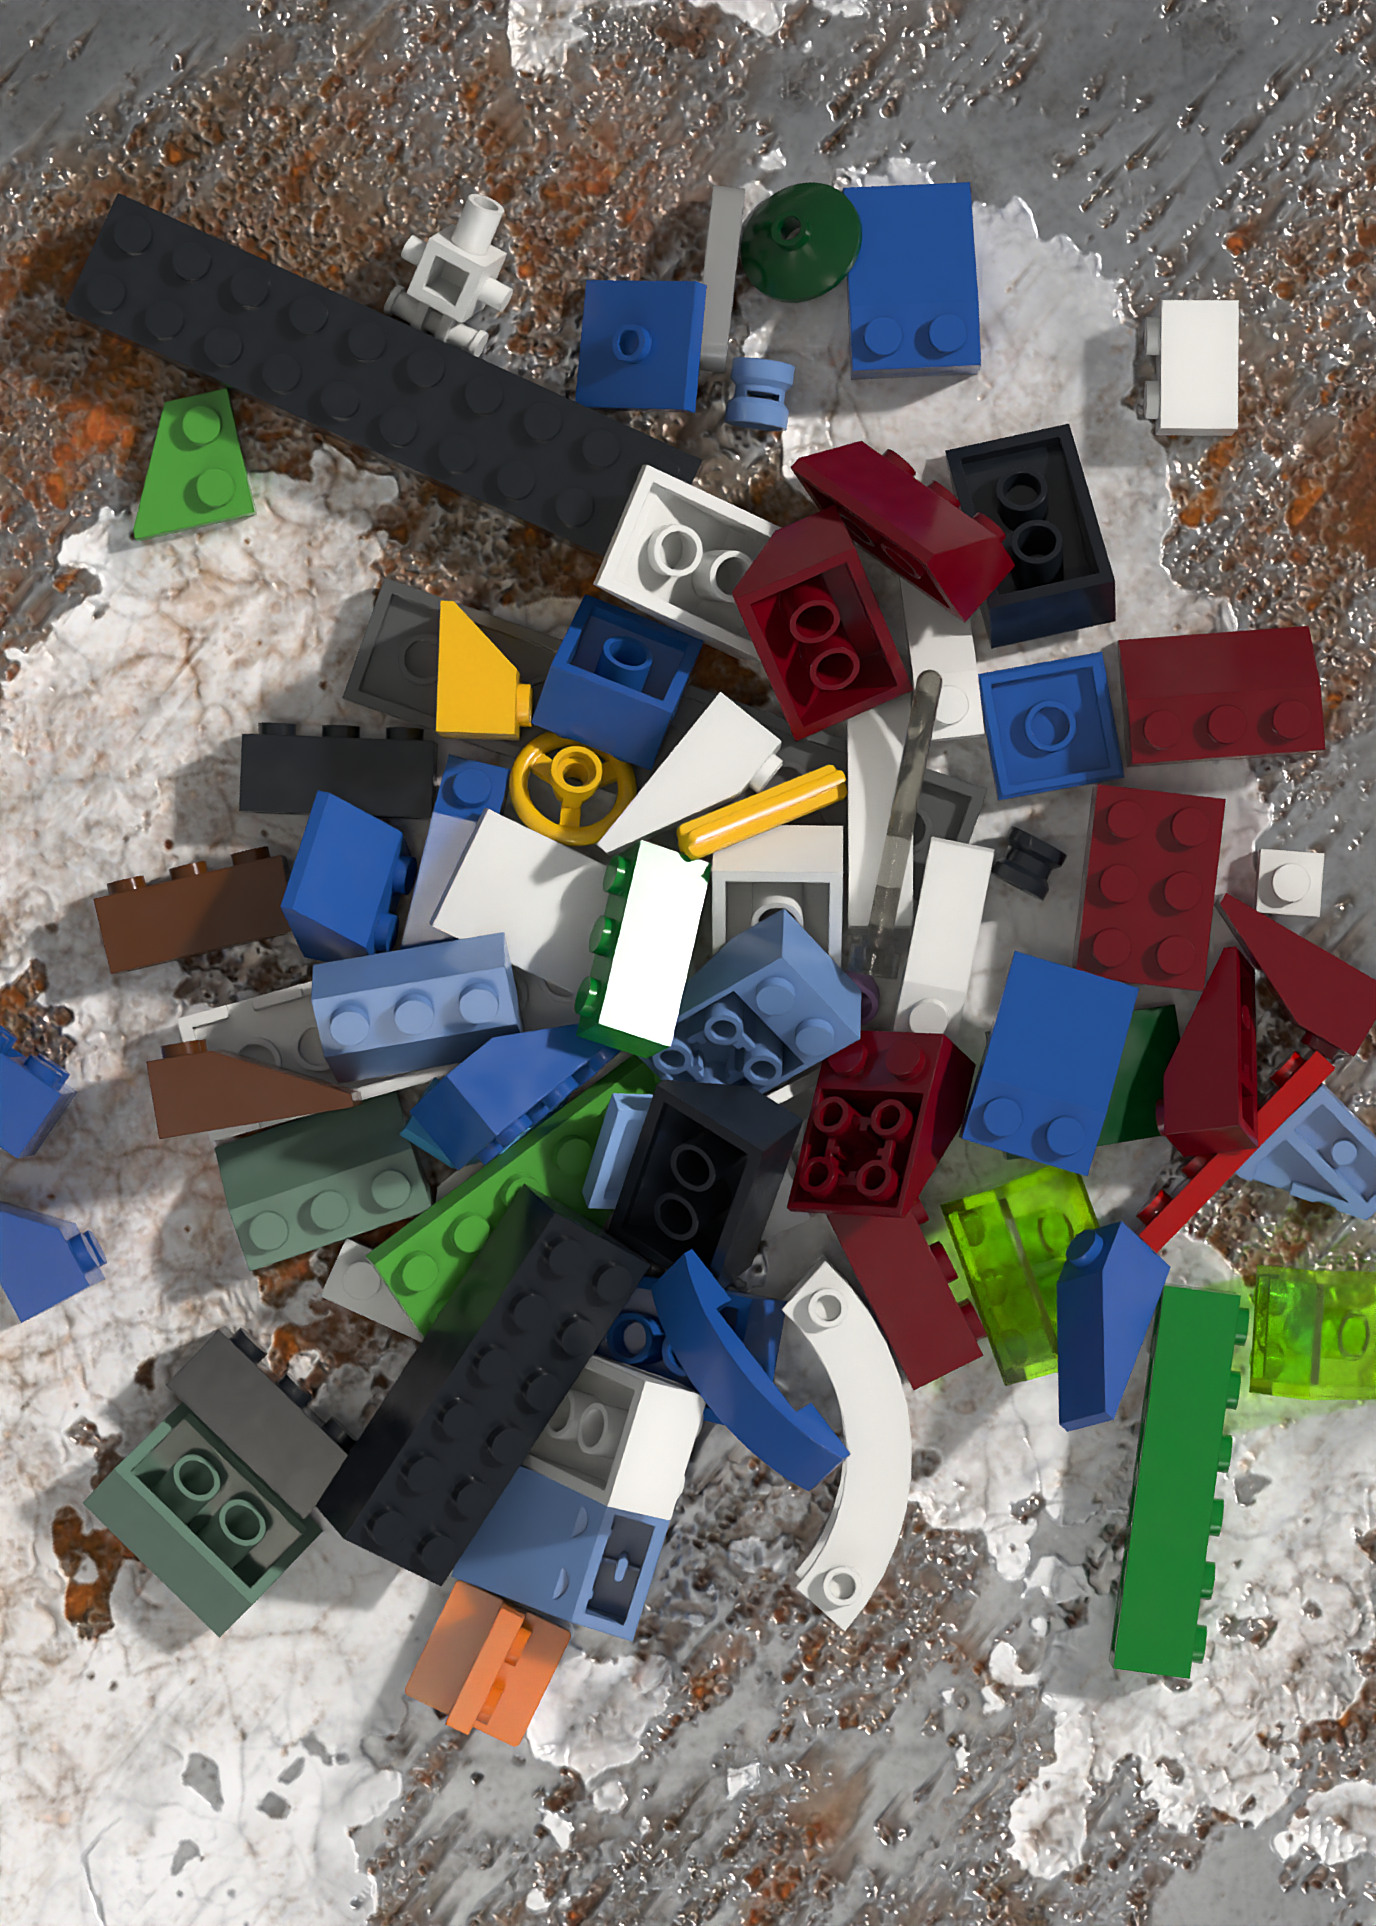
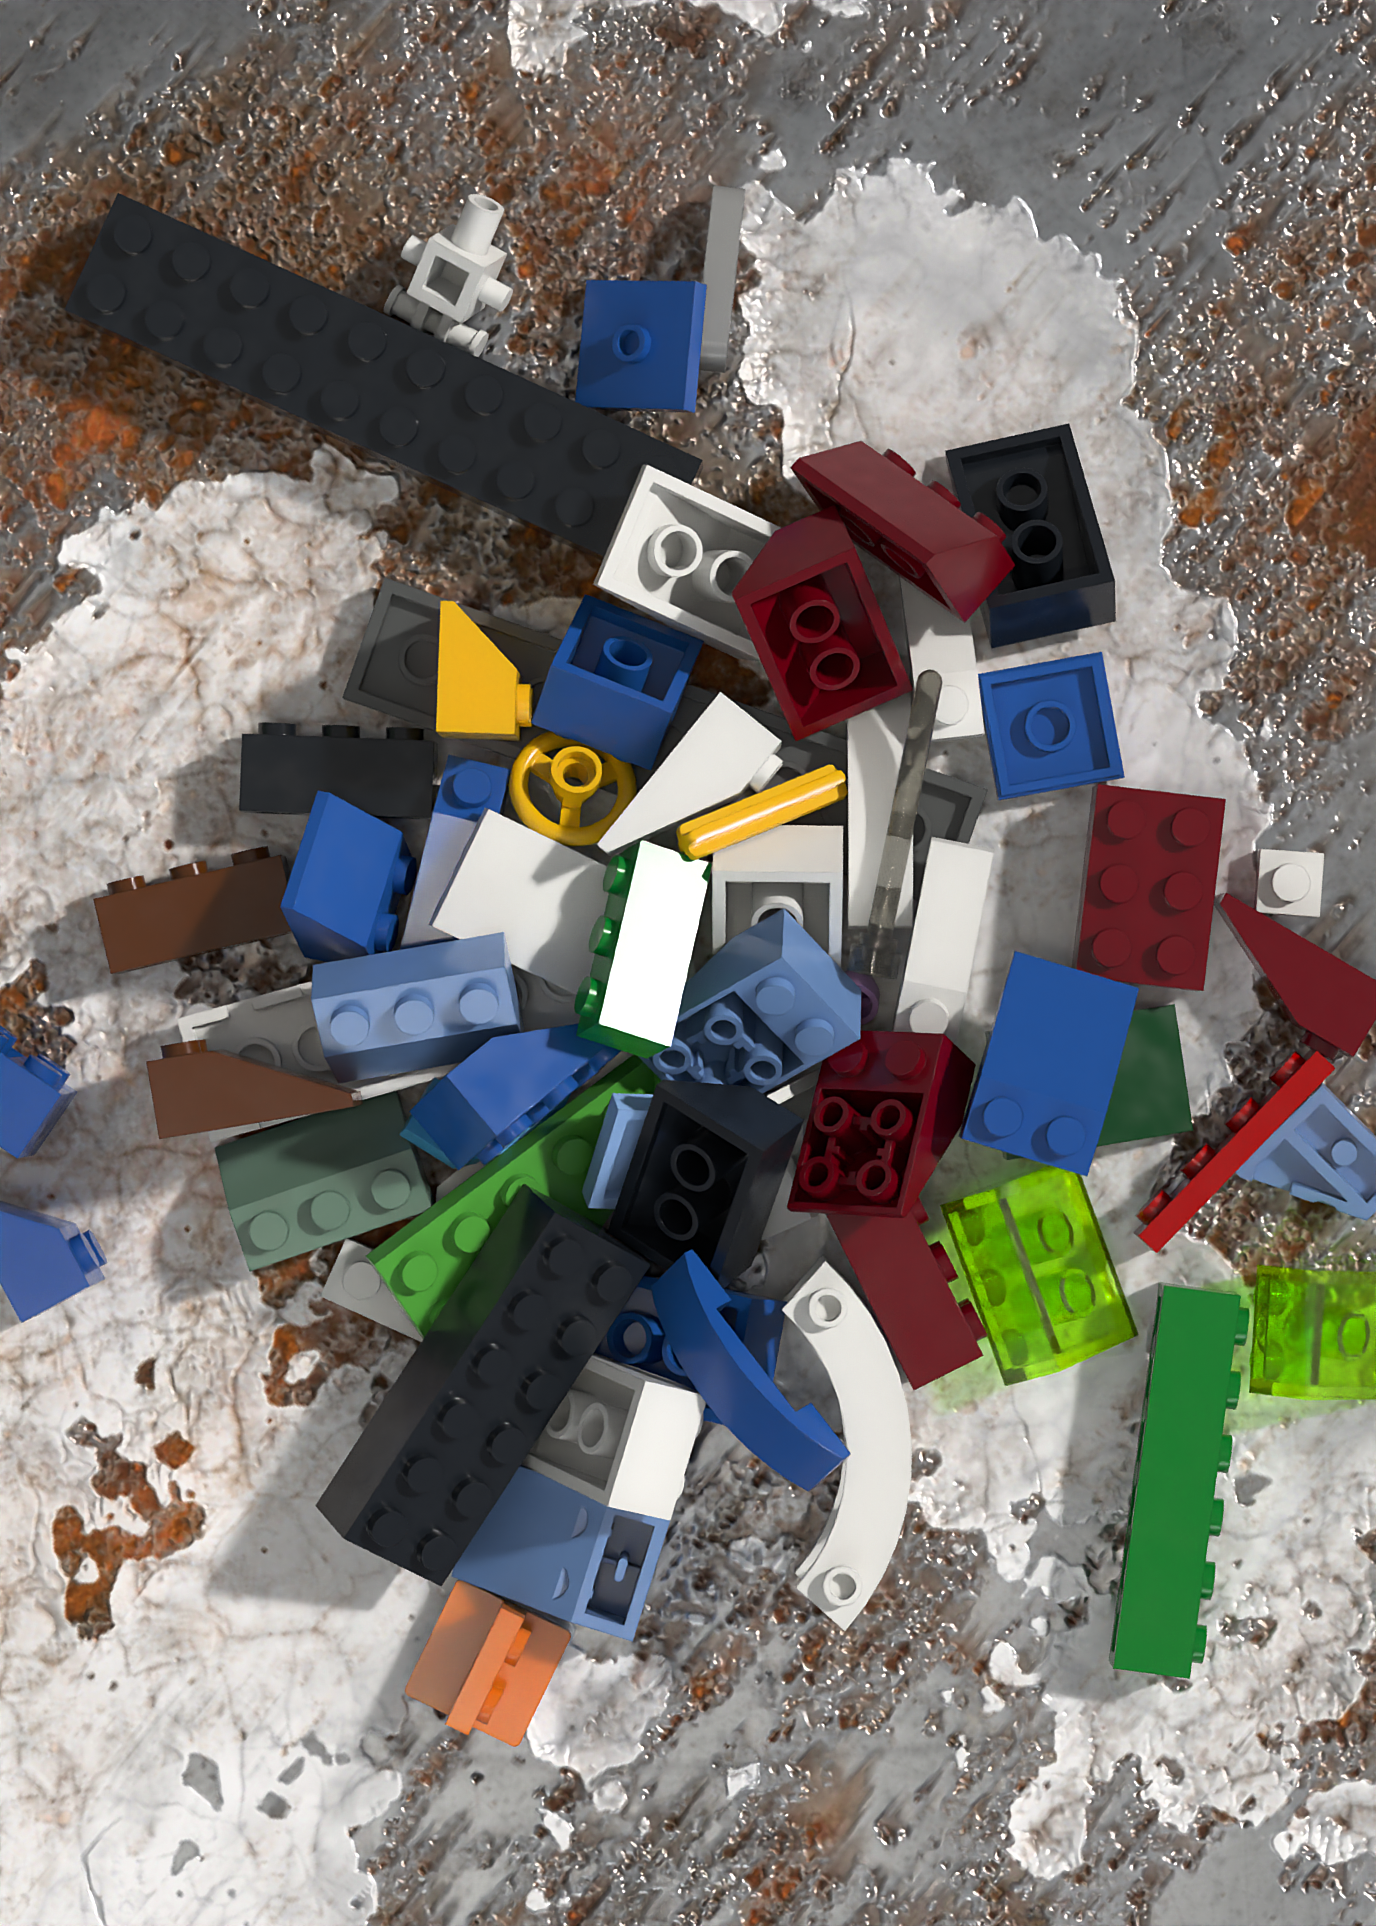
sand green slope [83,1402,323,1638] -> none
bright green wing [133,388,257,542] -> none
black brick [166,1326,357,1519] -> none
medium blue wheel [724,357,795,432] -> none
dark green dish [741,182,862,303] -> none
blue slope [843,182,981,380] -> none
black wheel [990,826,1067,901] -> none
blue slope [1056,1221,1171,1432] -> none
dark red slope [1117,626,1326,768] -> none
white brick [1144,300,1239,436] -> none
dark red slope [1156,946,1258,1157] -> none

